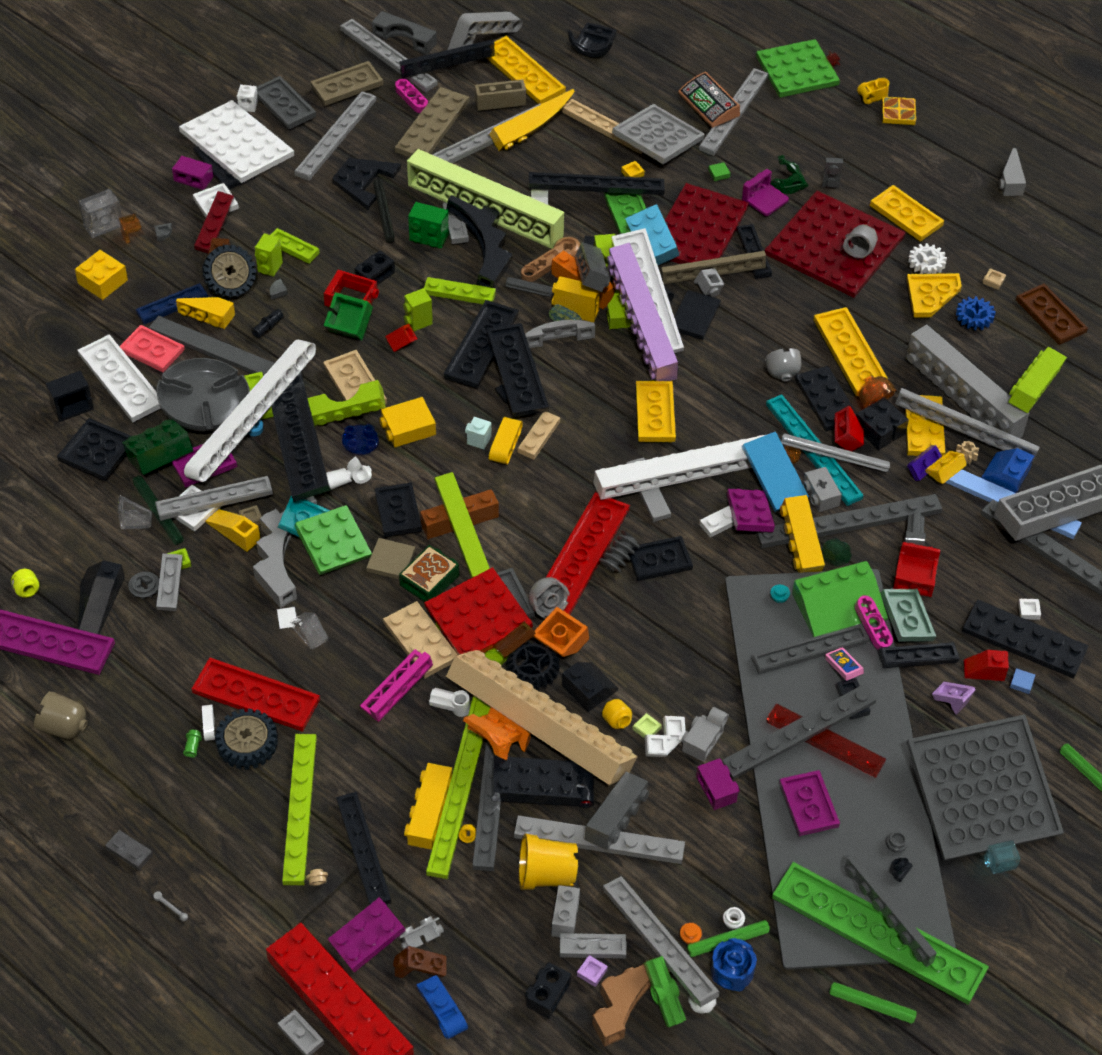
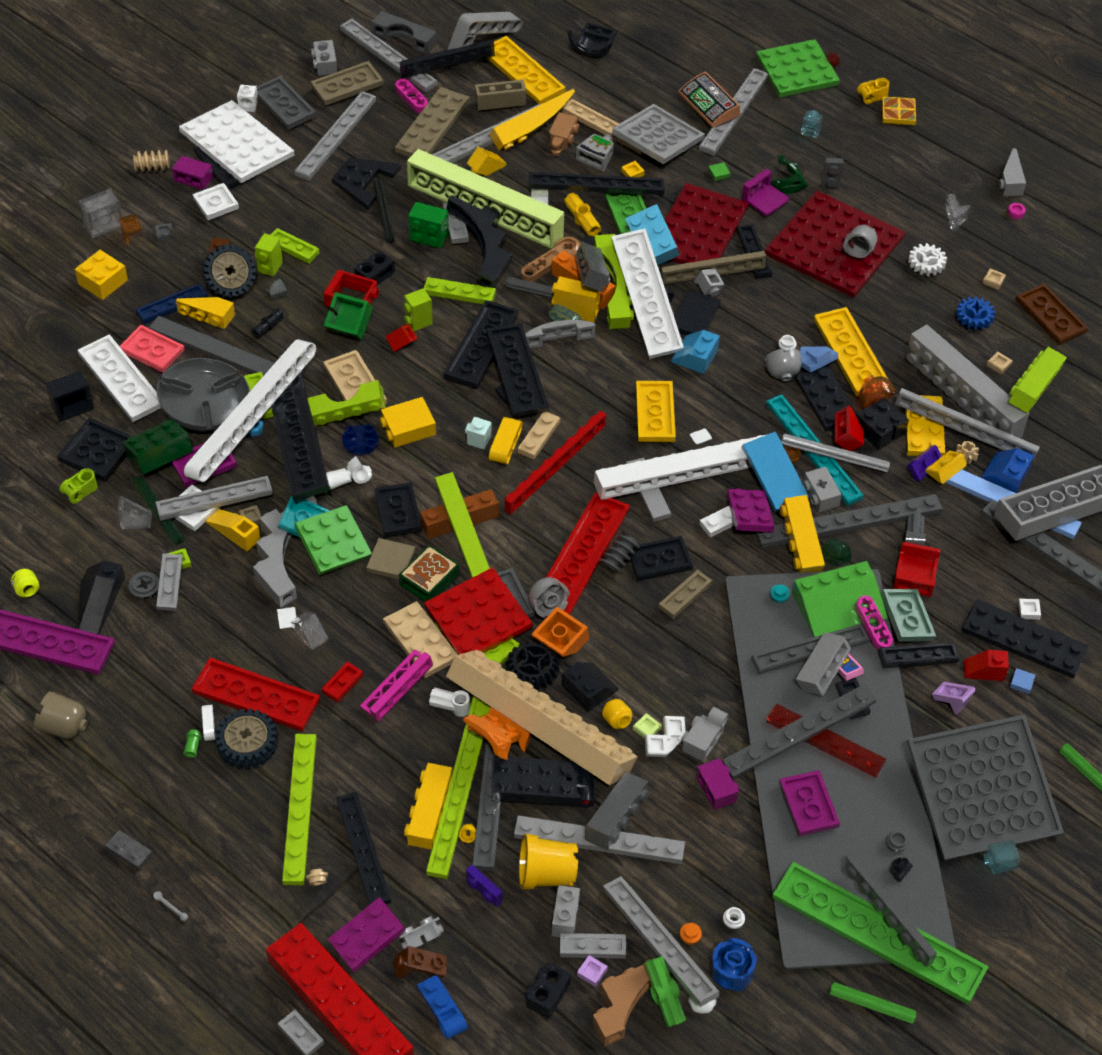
dark red plate [194,191,234,254] -> none
reddish brown tile [493,622,536,658] -> none
lavender brick [607,242,678,381] -> none
bright green axle [687,920,770,957] -> none
yellow plate [870,185,944,242] -> none
yellow plate [906,273,962,317] -> none
none -> lime piece [59,468,98,504]
none -> tan piece [133,150,170,173]
none -> light grey brick [311,40,337,76]
none -> red plate [322,661,363,703]
none -> dark purple plate [466,865,503,907]
none -> yellow slope [467,147,507,176]
none -> red plate [505,411,606,515]
none -> medium nougat hinge [549,112,579,156]
none -> yellow piece [564,192,601,237]
none -> light grey torso [576,134,614,171]
none -> dark tan plate [658,569,712,619]
none -> dark azure slope [671,330,720,374]
none -> white sticker [690,428,712,444]
none -> white plate [778,335,796,352]
none -> light grey brick [796,632,851,696]
none -> medium blue plate [800,346,838,372]
none -> clear light blue brick [801,110,823,138]
none -> clear slope [945,194,971,230]
none -> tan tile [986,352,1013,374]
none -> dark pink tile [1007,203,1026,219]

